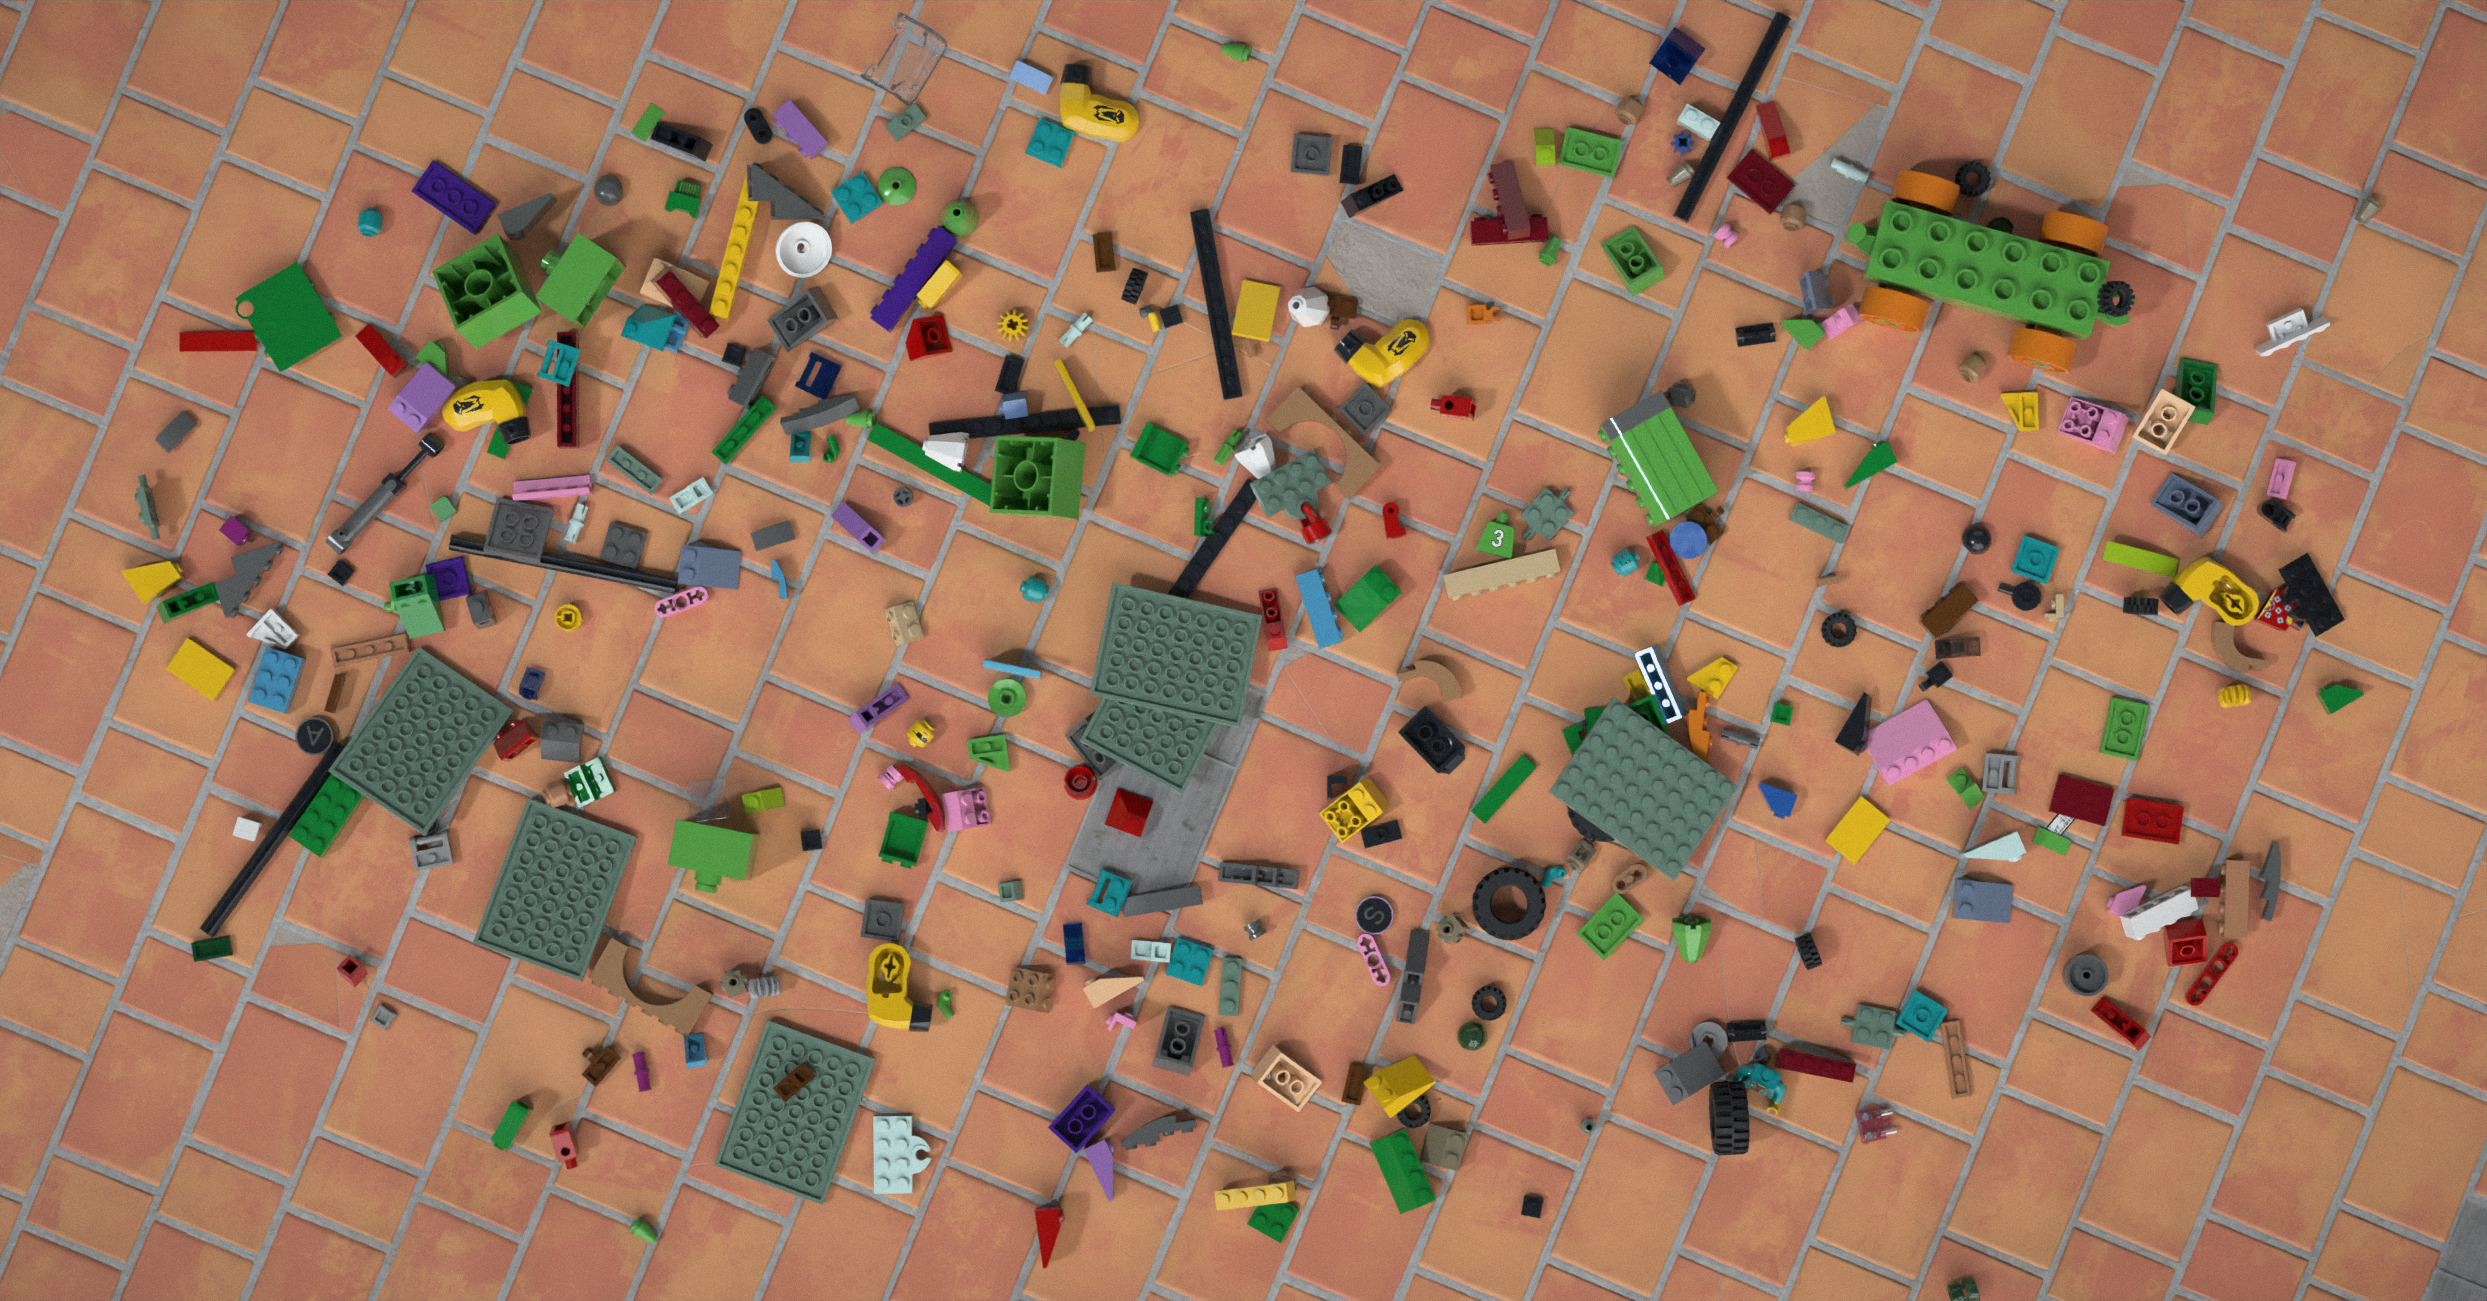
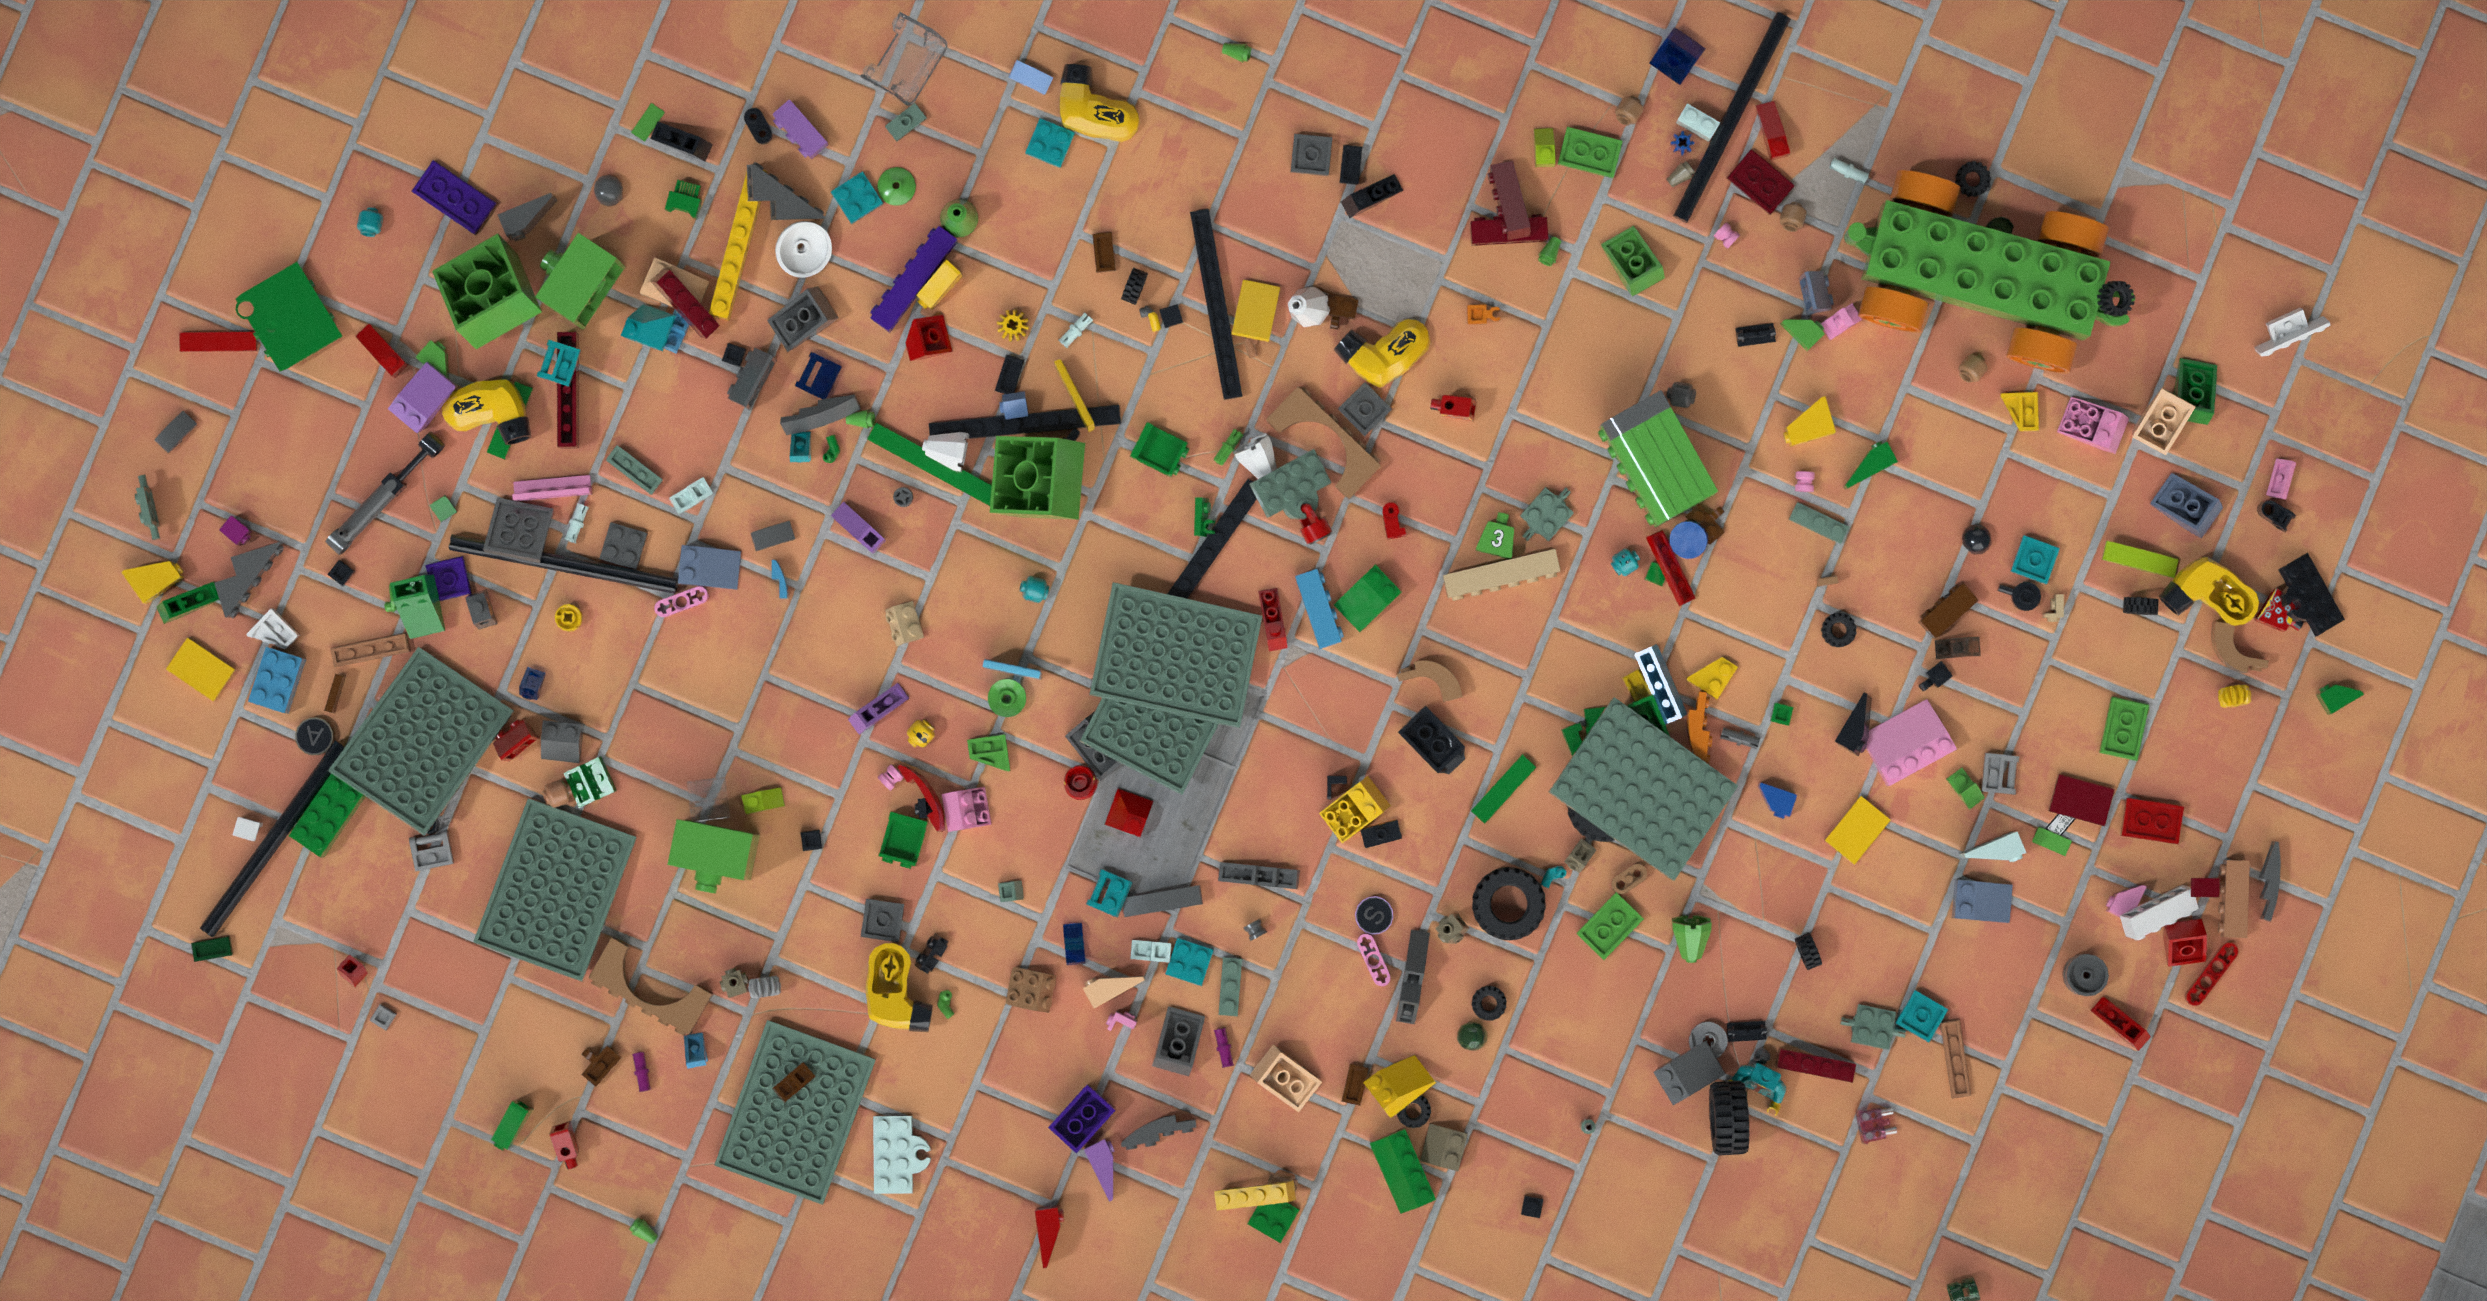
green plate [712,395,777,465] -> none
dark tan cone [2354,196,2381,225] -> none
none -> black hinge [915,933,949,974]

